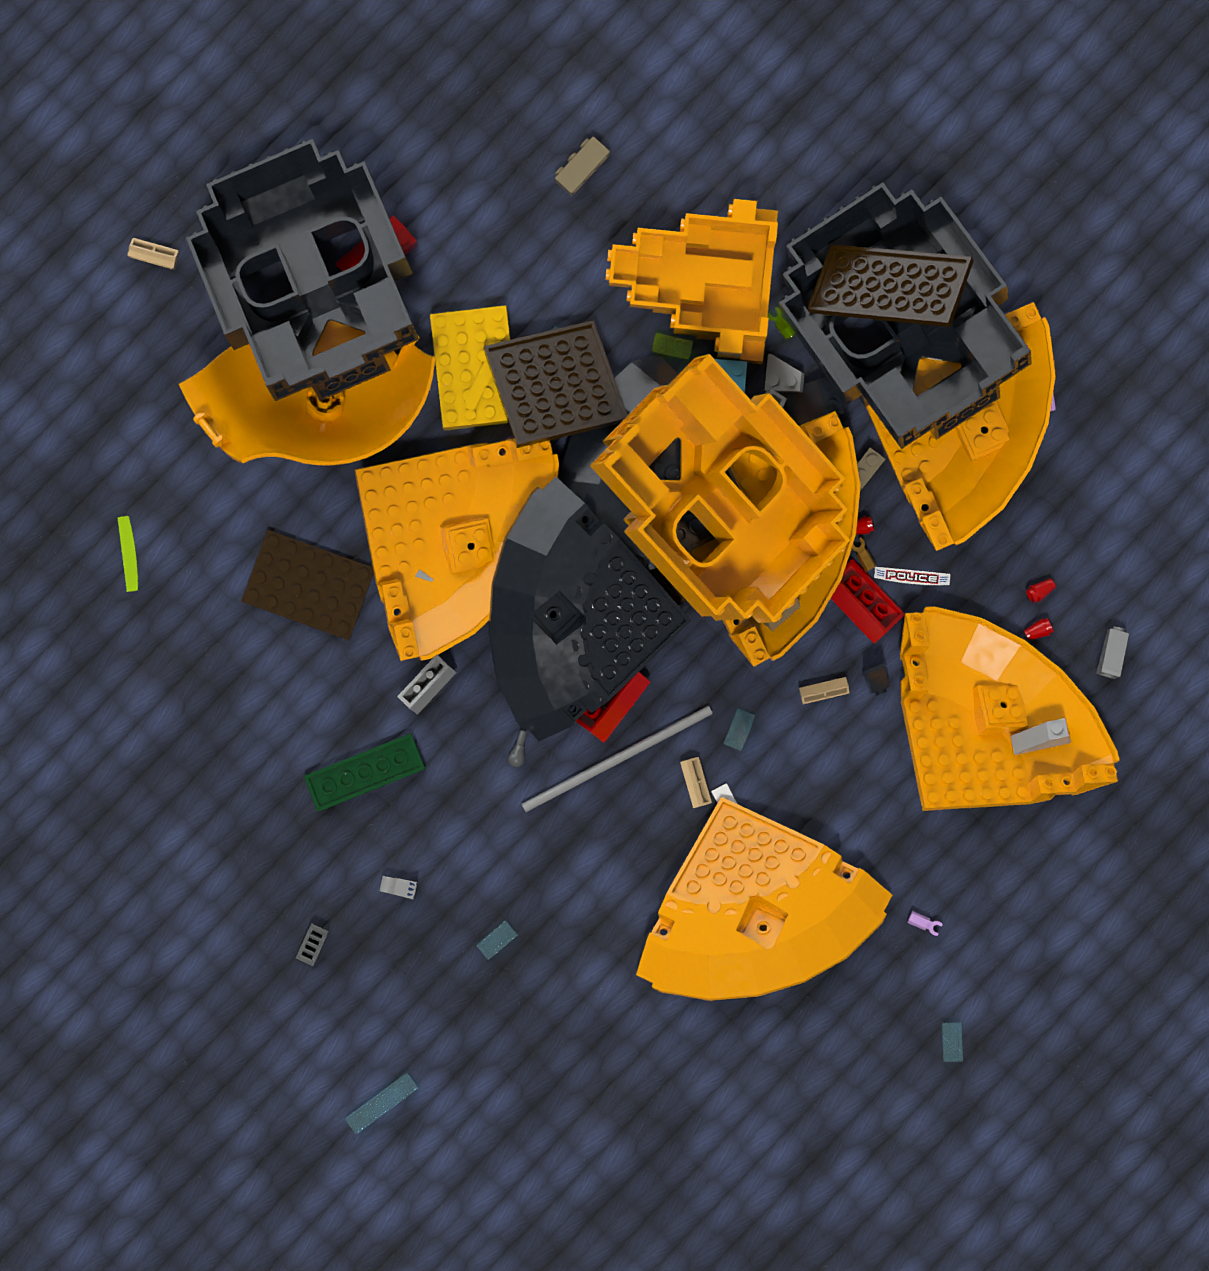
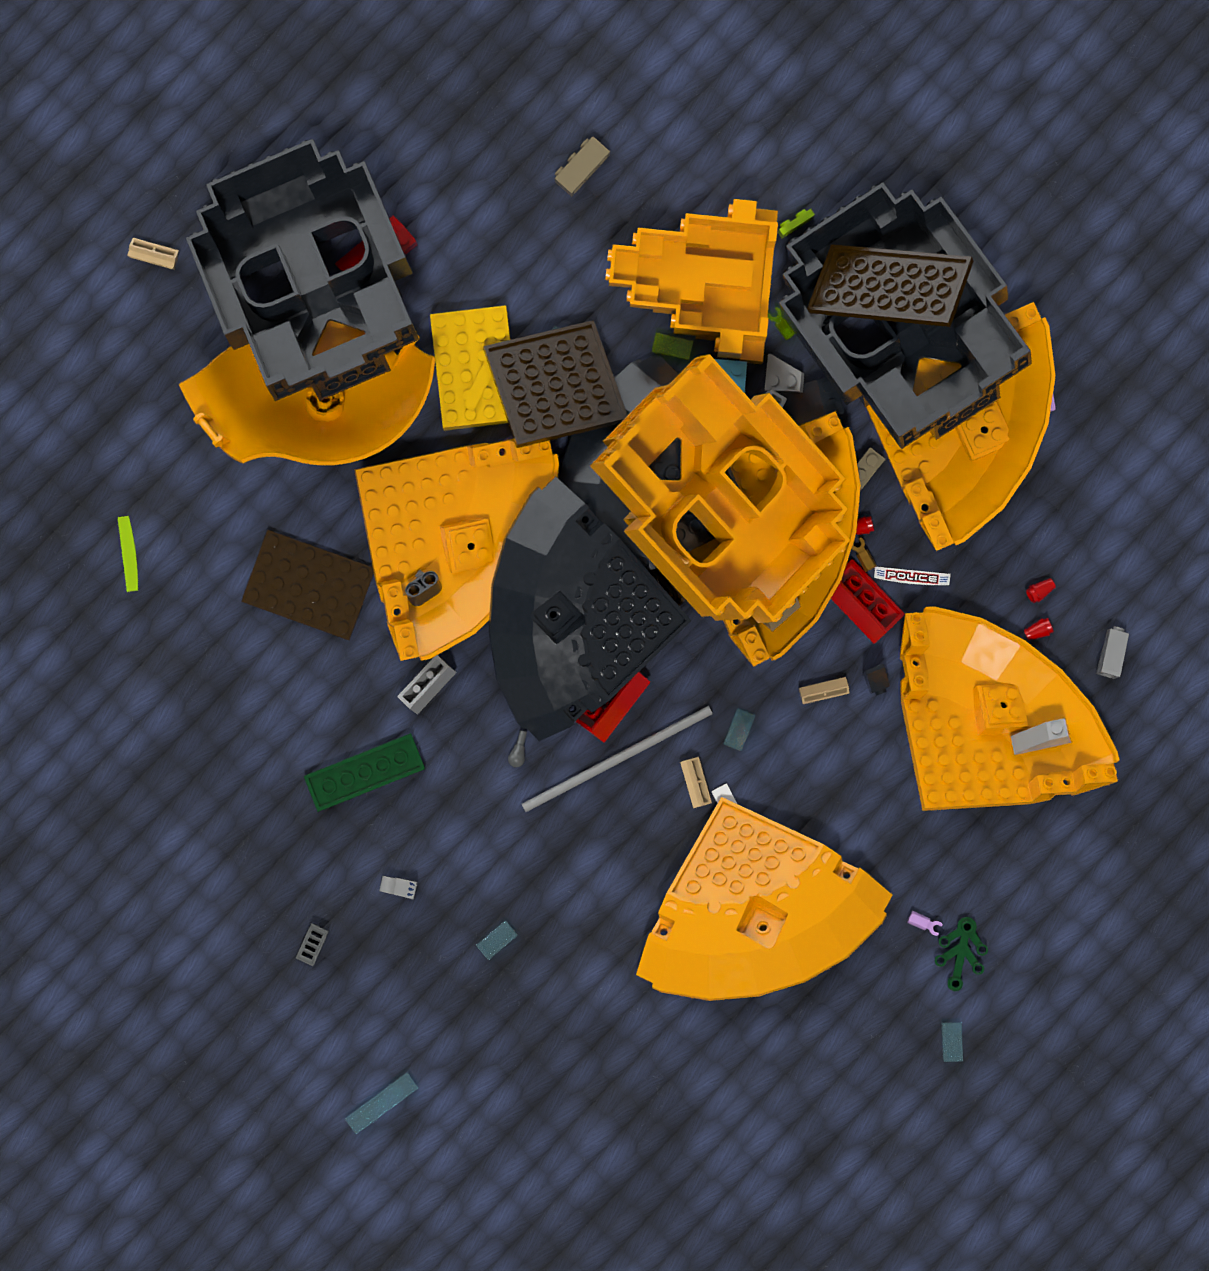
none -> beam [405,571,442,606]
none -> lime plate [778,209,815,239]
none -> dark green plant [934,917,988,991]

